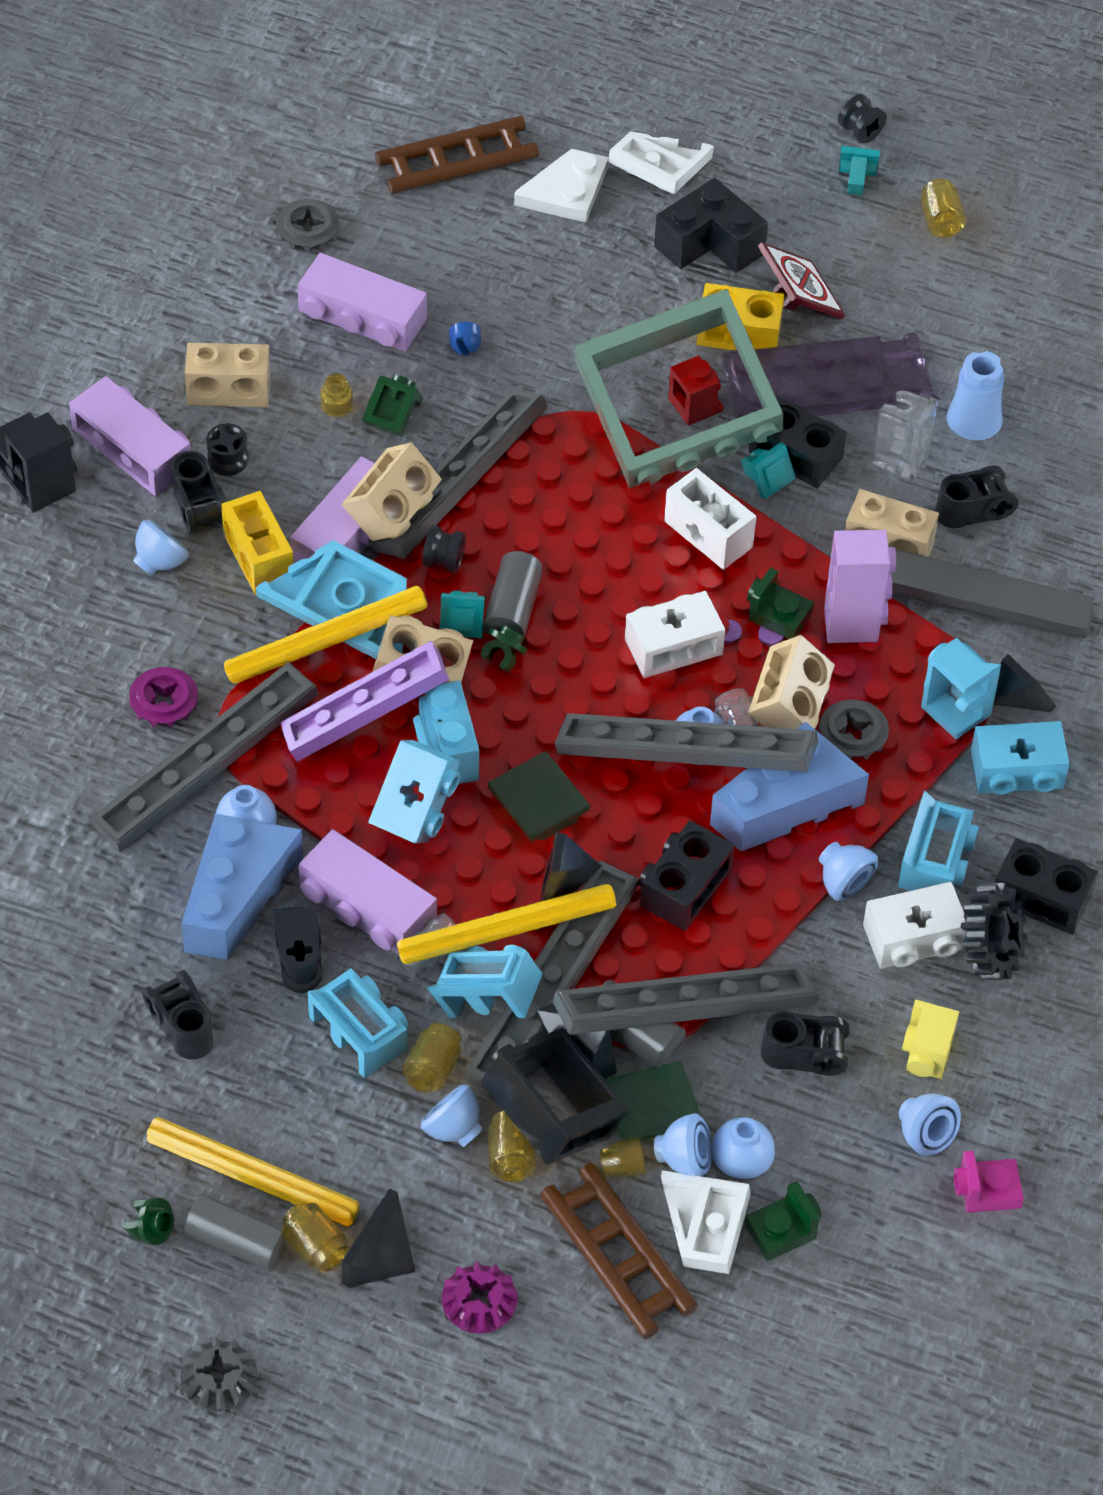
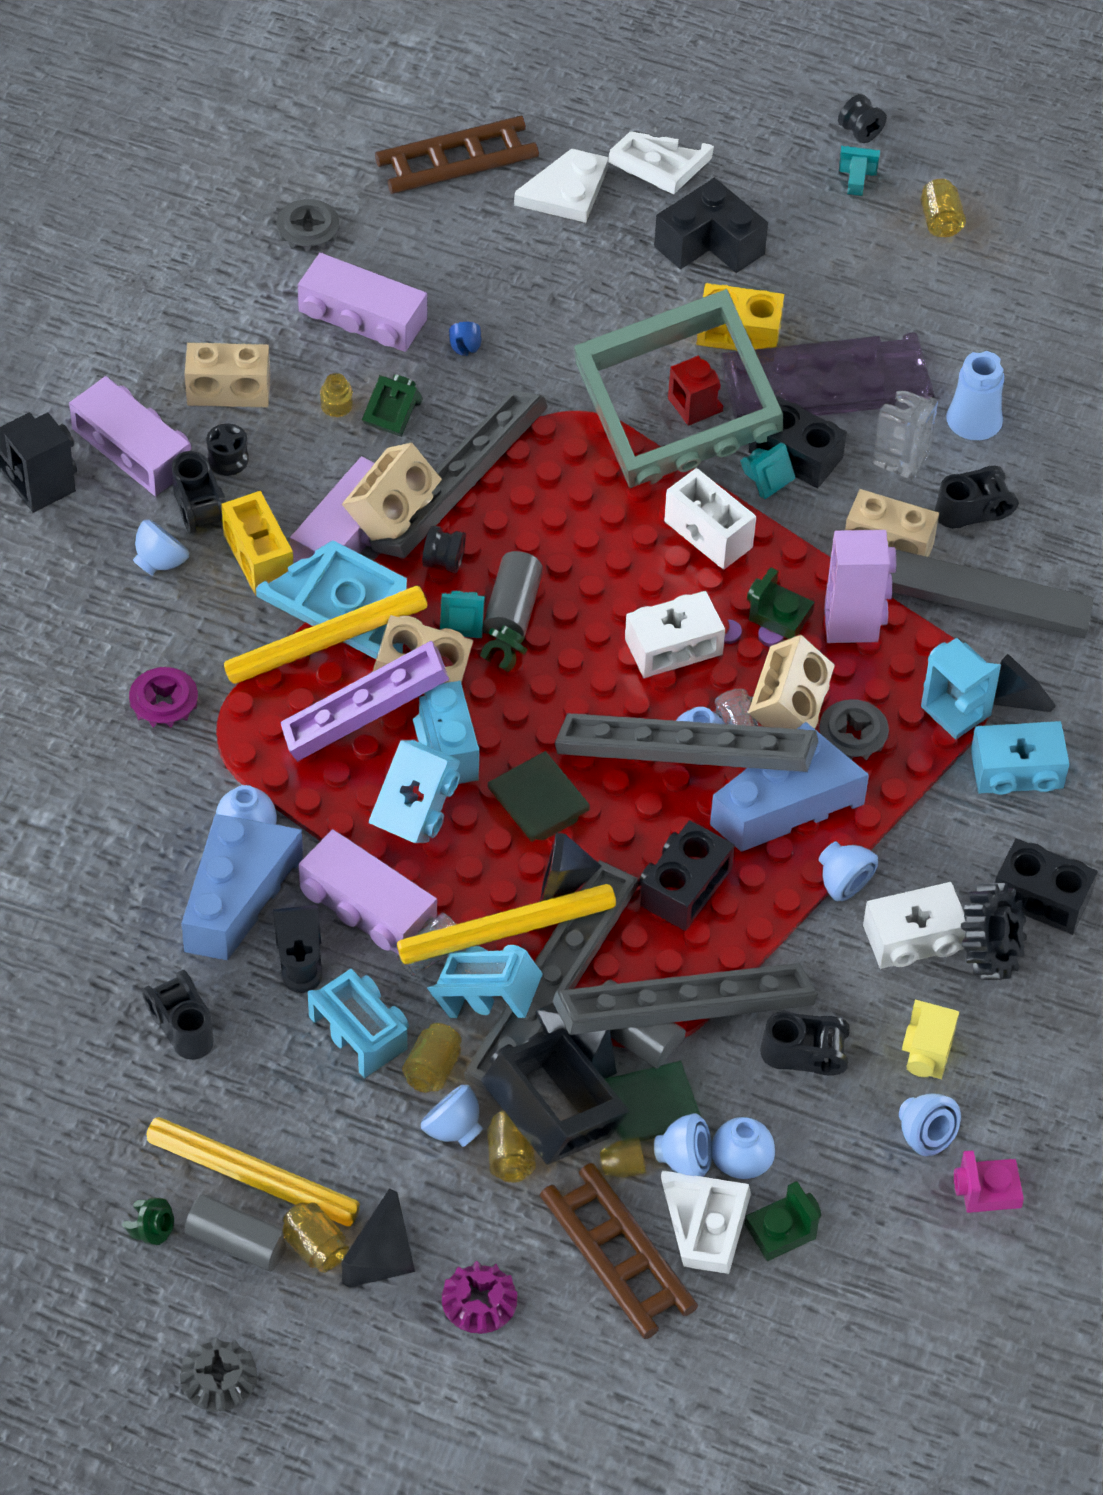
dark grey tile [90,662,318,852] -> none
piece [758,242,846,319] -> none
medium azure window [898,791,979,891] -> none

